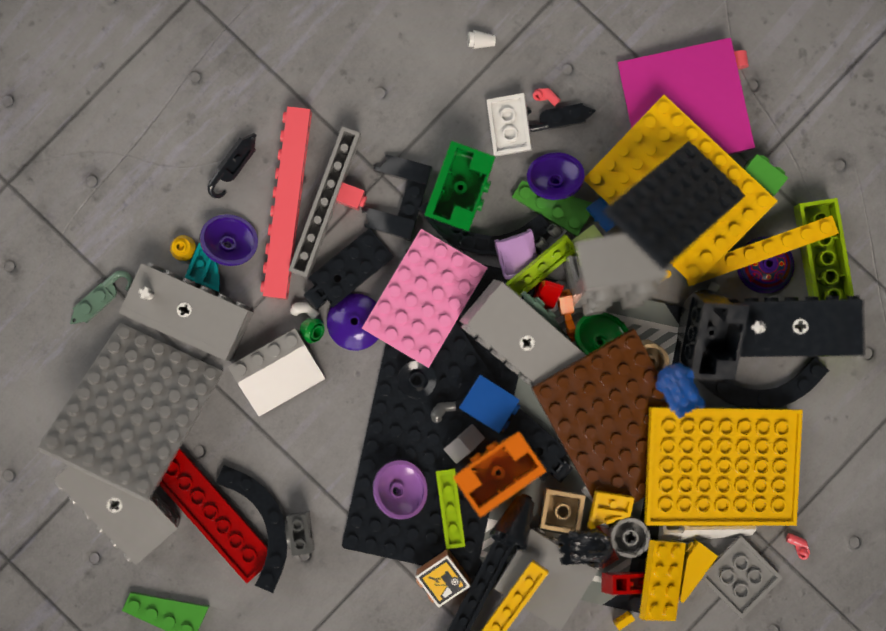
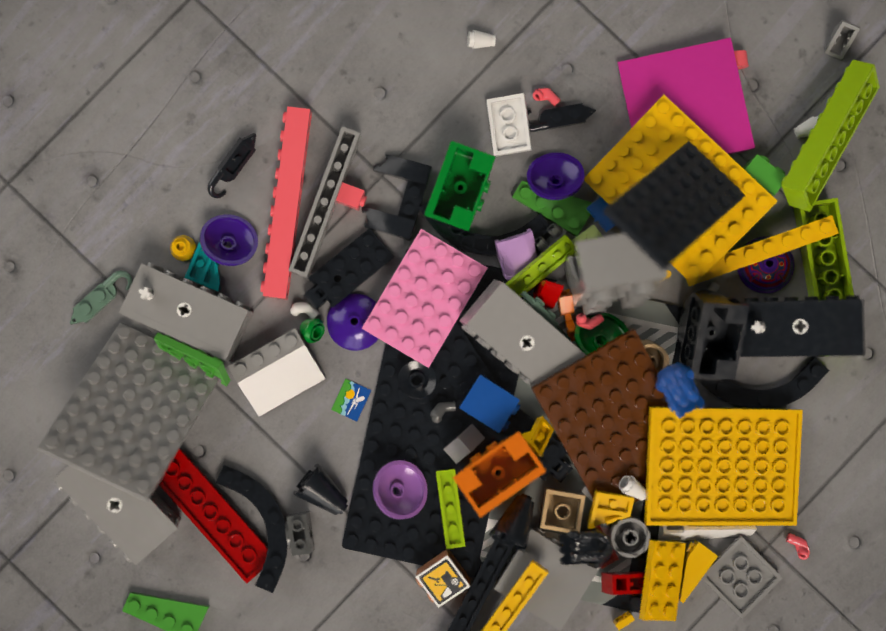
none -> bright green wing [154,333,231,387]
none -> black cone [293,464,348,515]
none -> sticker [331,379,372,422]
none -> yellow slope [521,416,554,457]
none -> coral arm [575,313,604,330]
none -> white cone [619,475,646,501]
none -> lime brick [781,60,880,212]
none -> white cone [793,116,818,139]
none -> light grey slope [825,20,860,60]

